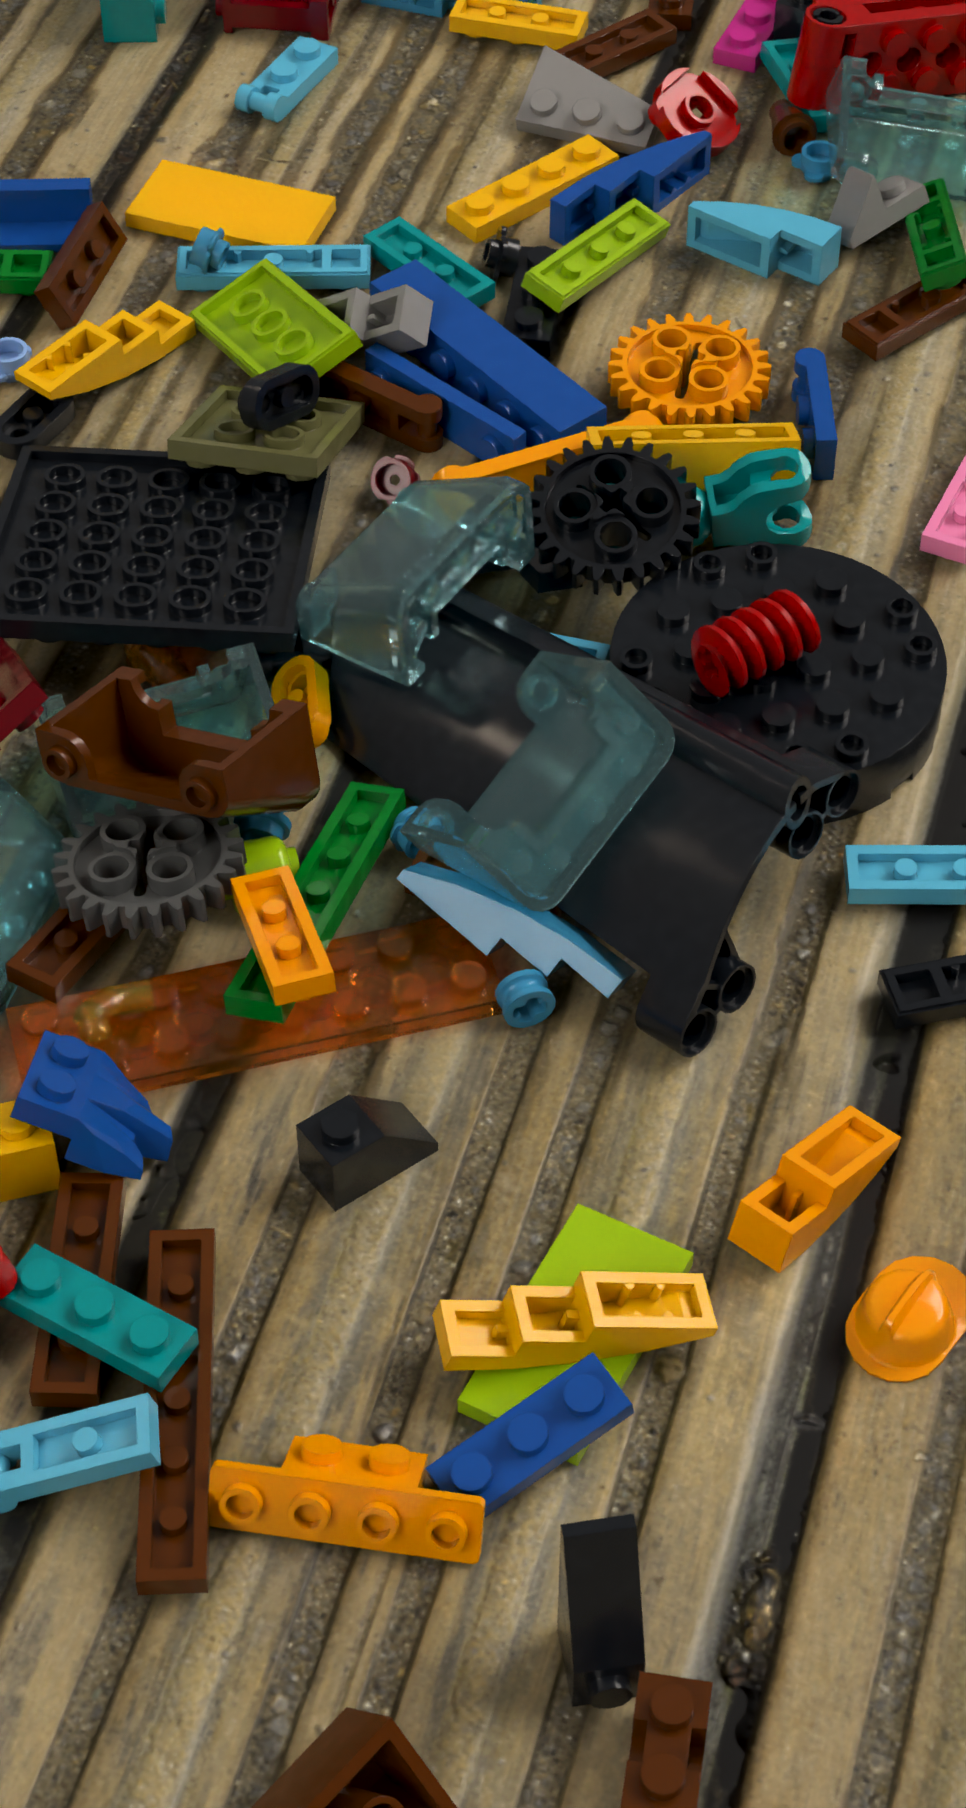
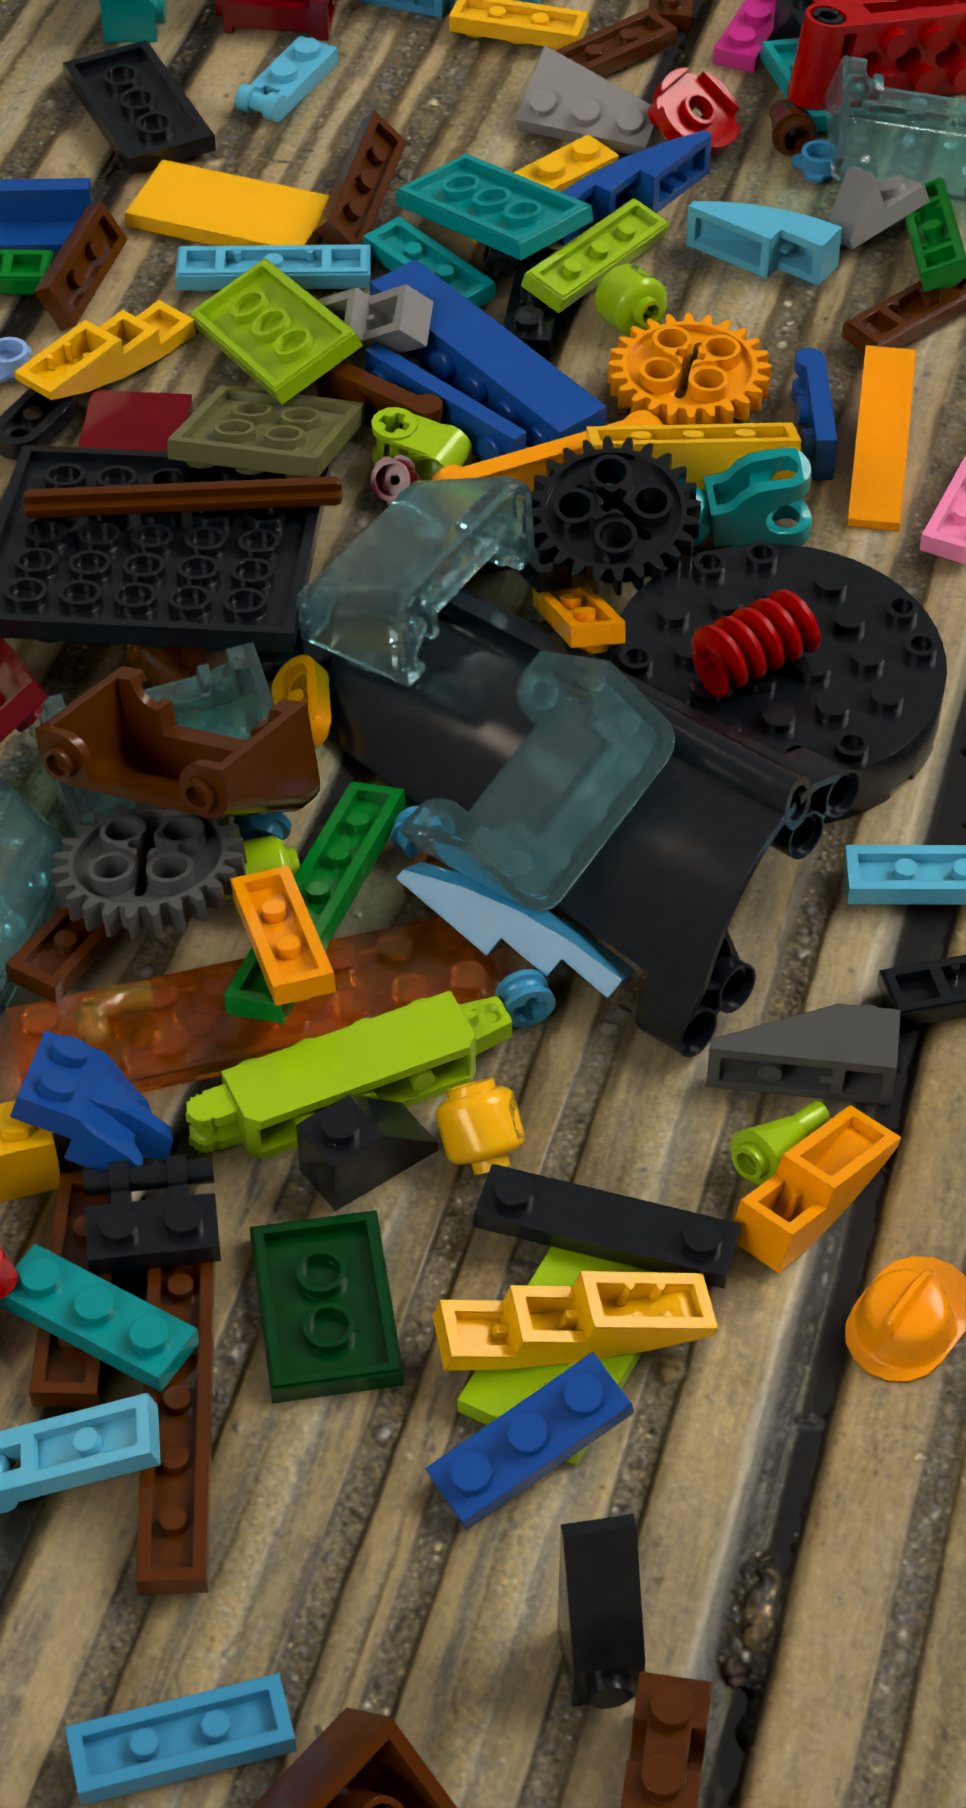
dark azure plate [189,226,230,274] -> none
light orange bracket [209,1434,486,1564] -> none
black plate [237,362,320,431] -> none
none -> reddish brown axle [23,476,342,519]
none -> black plate [63,40,216,175]
none -> dark azure plate [65,1673,297,1806]
none -> dark red tile [78,390,193,451]
none -> black plate [83,1154,221,1275]
none -> lime hinge [185,990,512,1159]
none -> dark green tile [249,1210,404,1404]
none -> reddish brown plate [315,110,407,245]
none -> lime piece [371,407,472,492]
none -> teal tile [395,153,594,260]
none -> yellow head [436,1077,525,1175]
none -> black plate [474,1164,742,1289]
none -> light orange plate [533,581,626,654]
none -> lime head [595,264,668,336]
none -> dark grey slope [706,1004,900,1106]
none -> lime cone [730,1100,829,1185]
none -> light orange slope [847,345,916,531]

